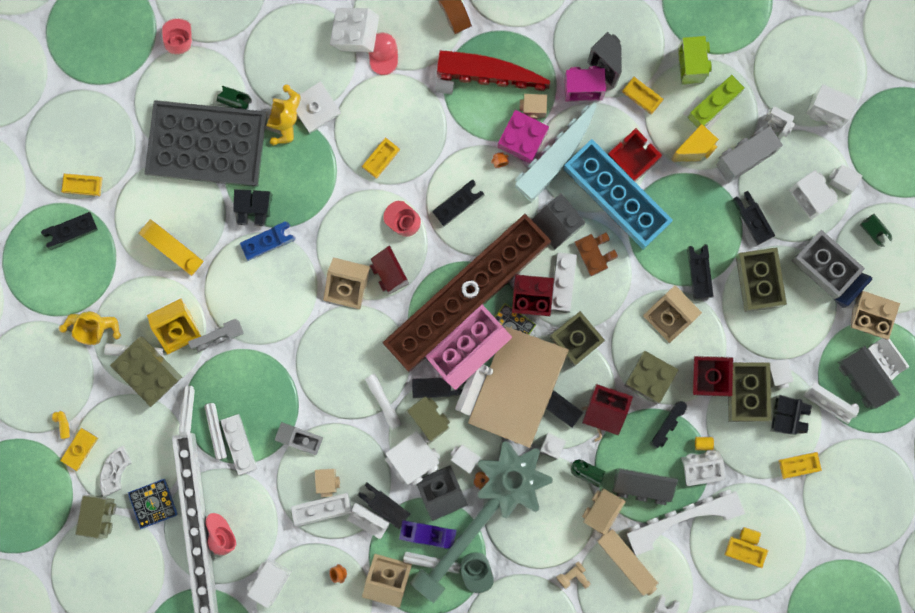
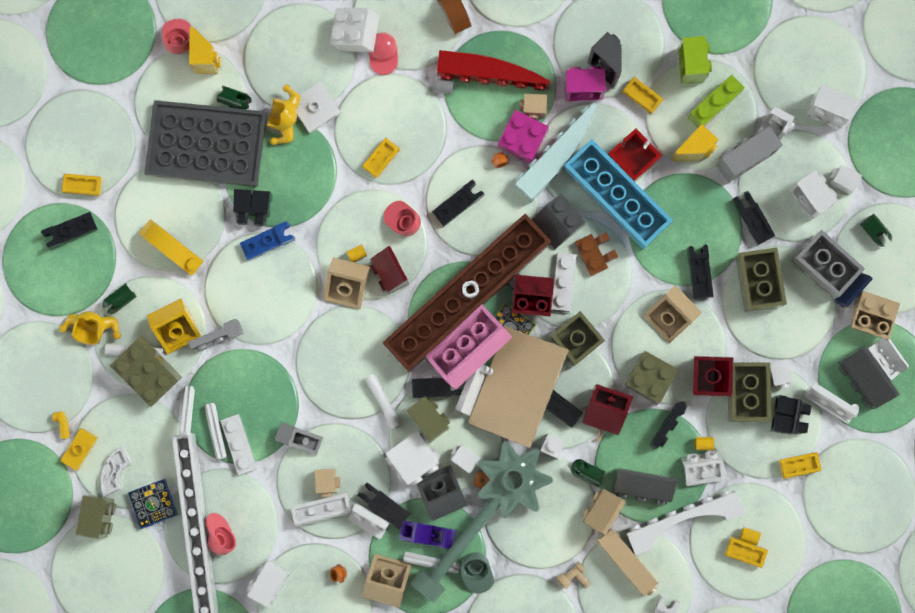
none -> dark green piece [102,283,137,314]
none -> yellow slope [189,27,221,74]
none -> yellow hinge [346,244,367,262]

